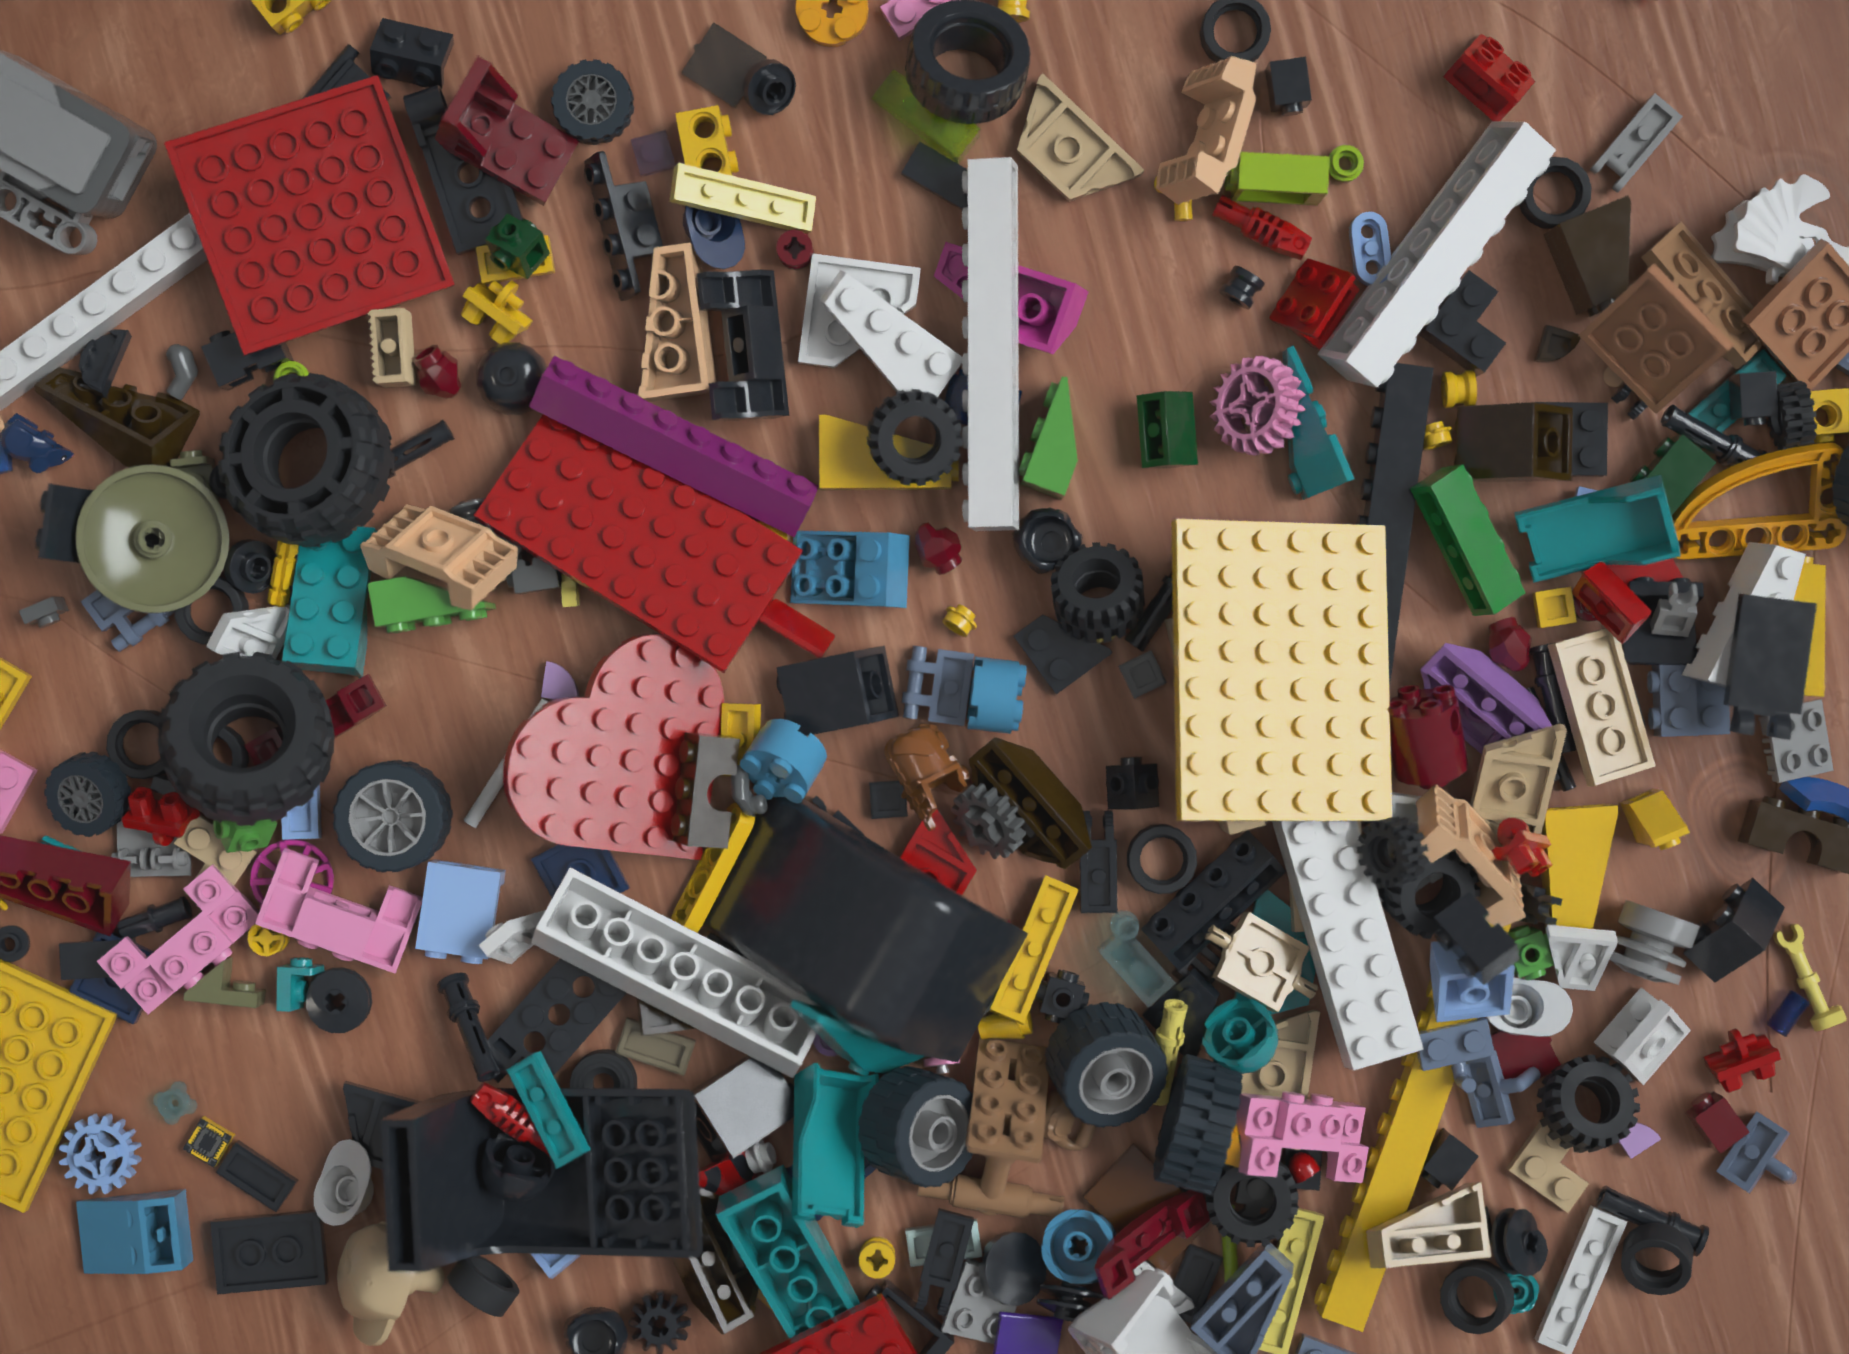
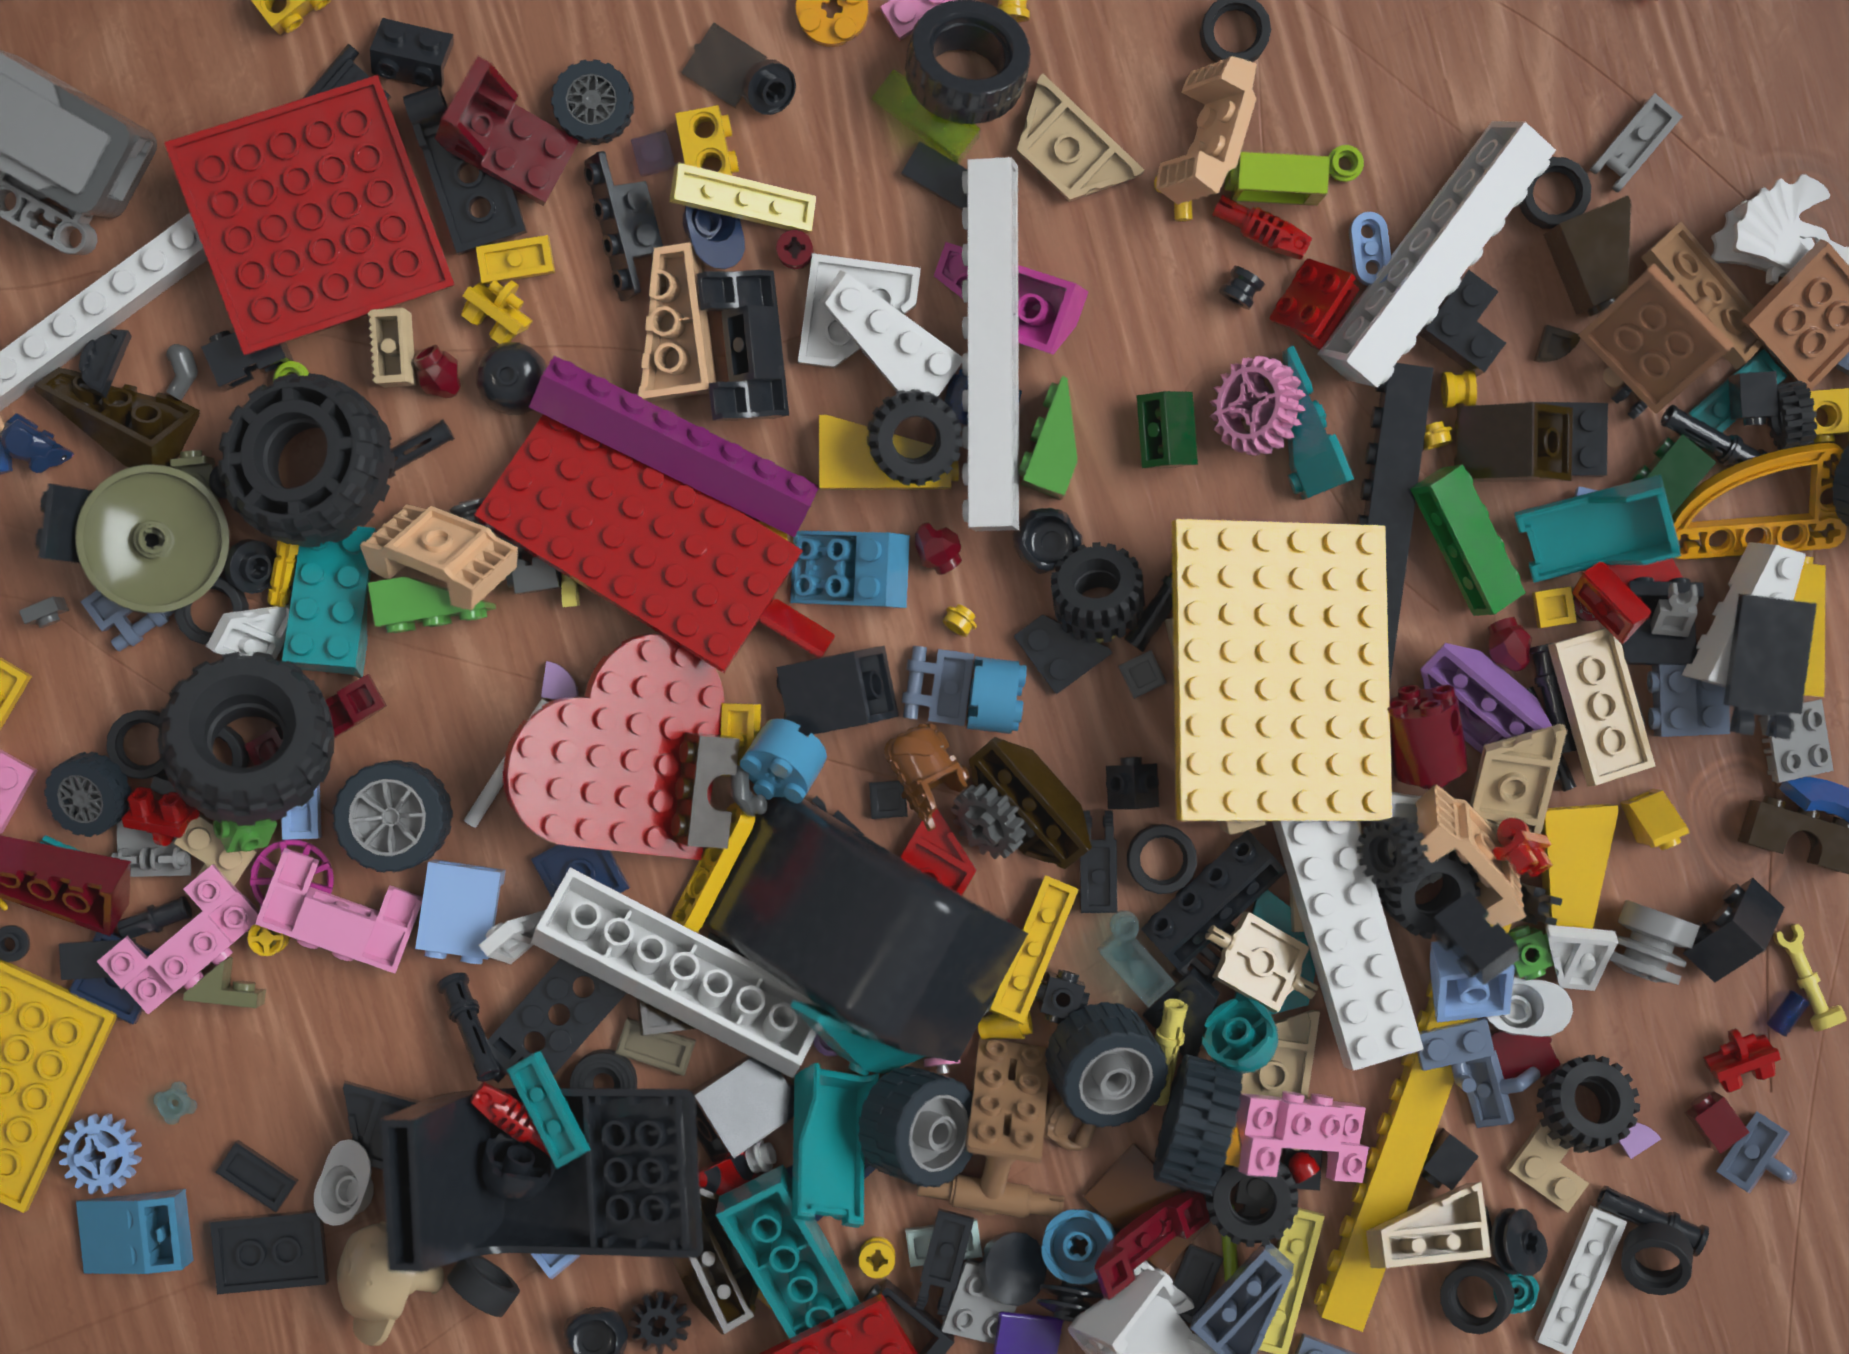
tile [183,1116,235,1168] -> none
teal bracket [276,957,324,1012] -> none
black piece [306,967,373,1033] -> none
dark green brick [485,213,550,279] -> none
black brick [1265,57,1312,116] -> none
red bracket [1443,34,1535,121] -> none
white bracket [1594,988,1691,1085] -> none

